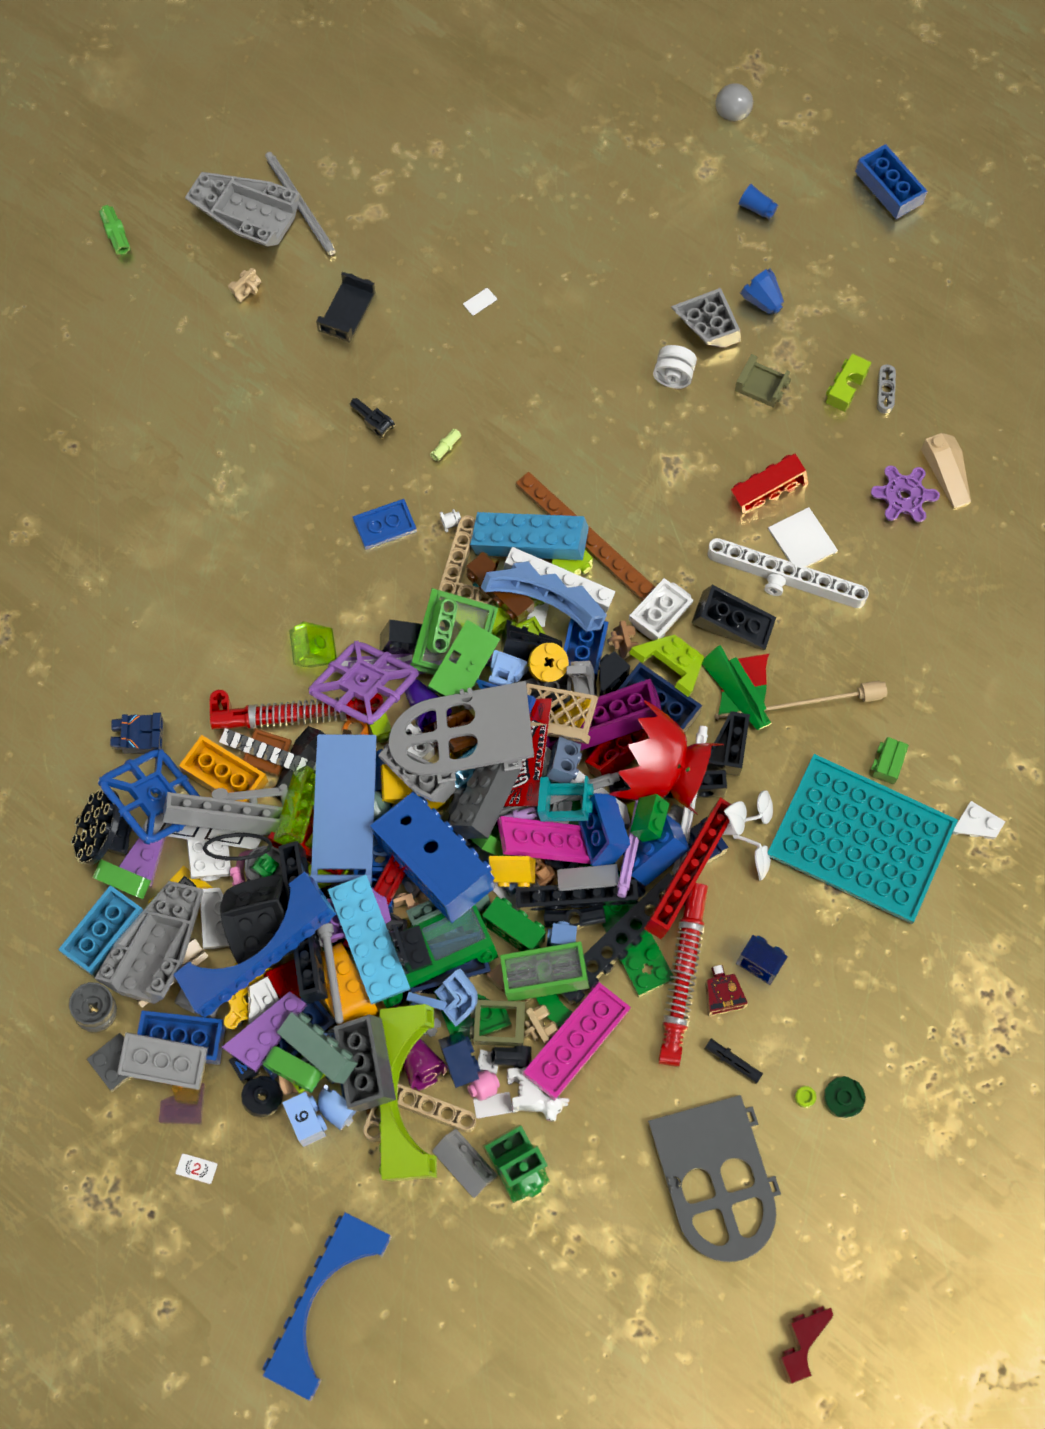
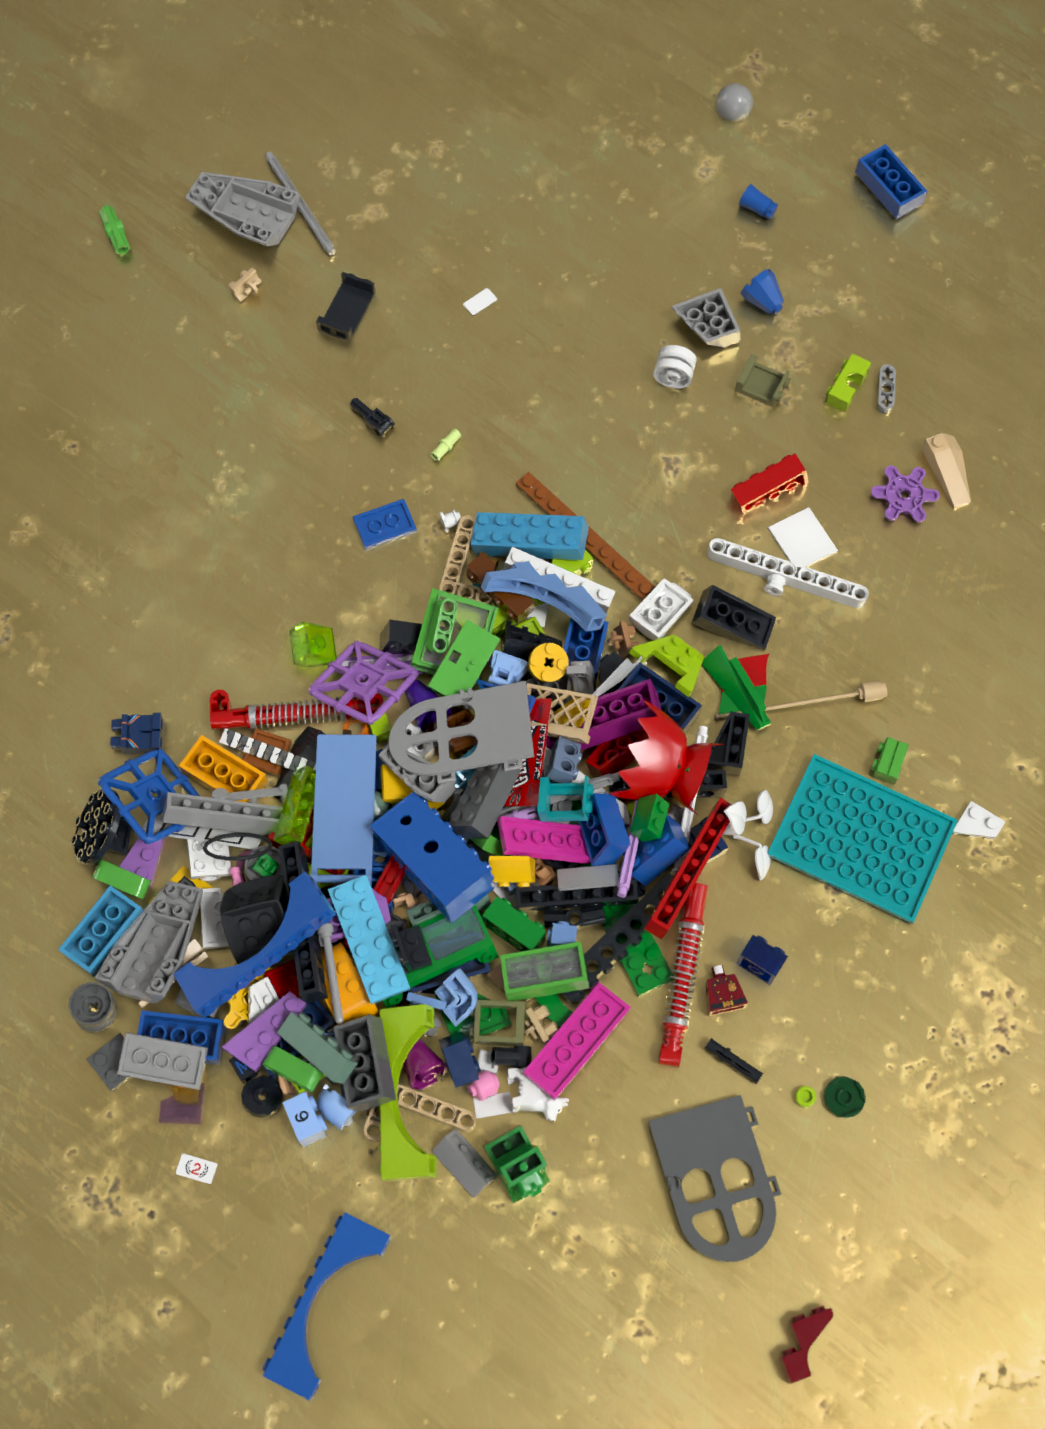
none -> white sticker [592,656,647,697]

